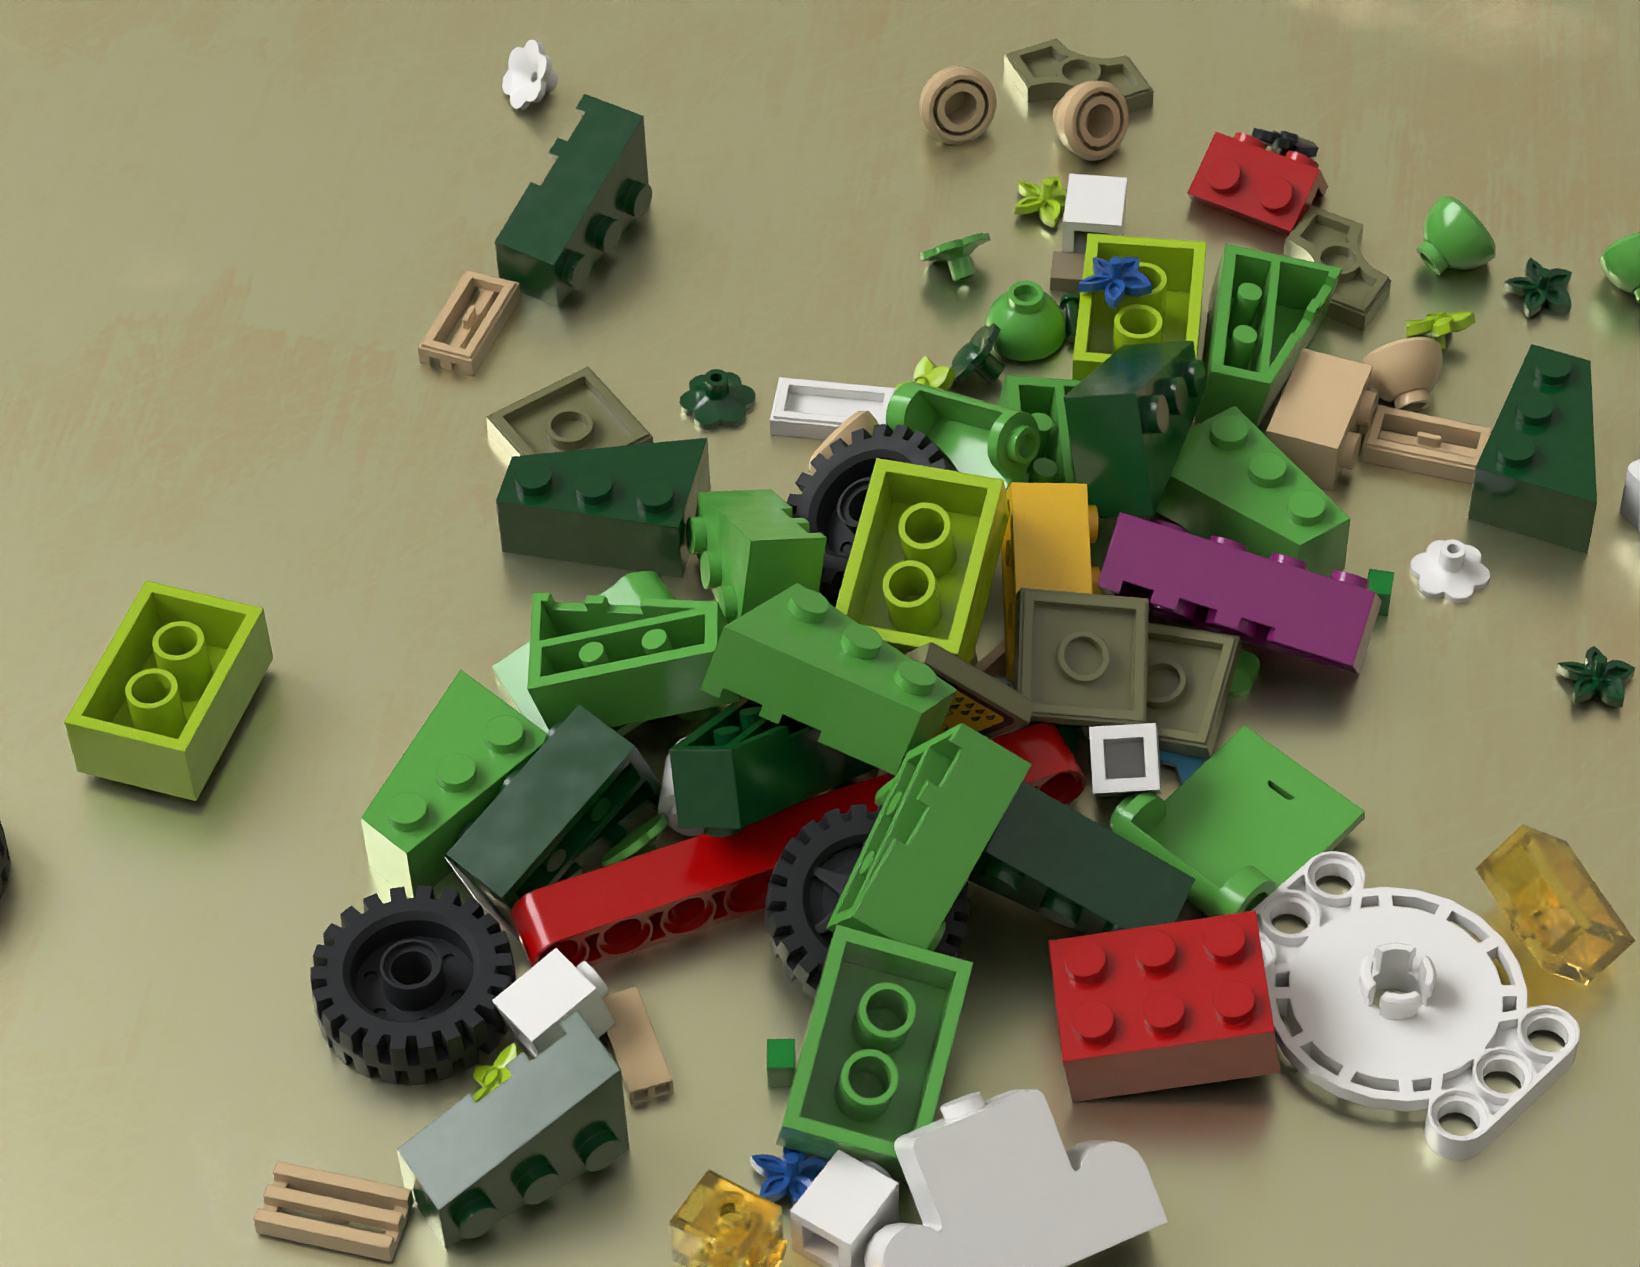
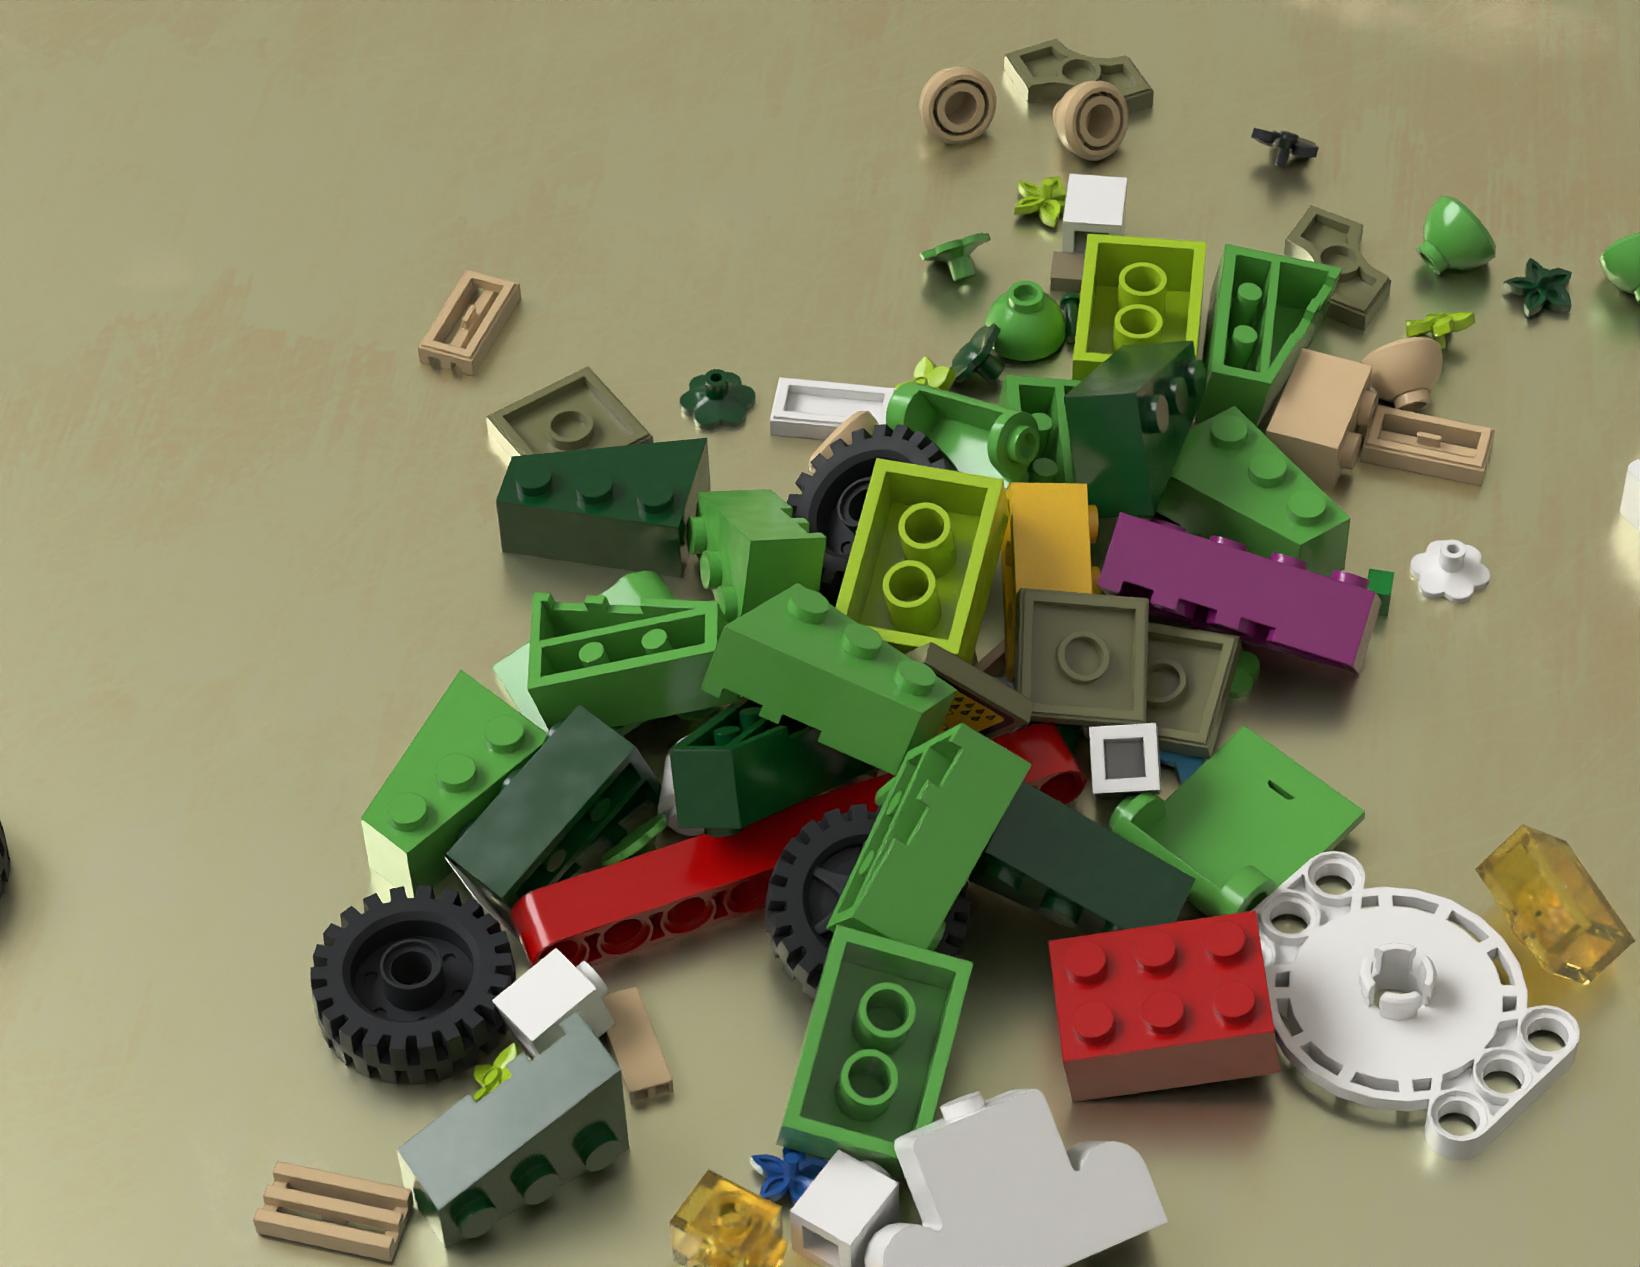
lime brick [64,580,273,801] -> none
dark green wedge [494,94,652,307] -> none
white plant [502,40,558,110] -> none
green piece [767,1039,796,1087] -> none
blue plant [1078,257,1152,309] -> none
red bracket [1187,132,1328,236] -> none
dark green wedge [1468,344,1597,554] -> none
dark green plant [1556,646,1635,707] -> none

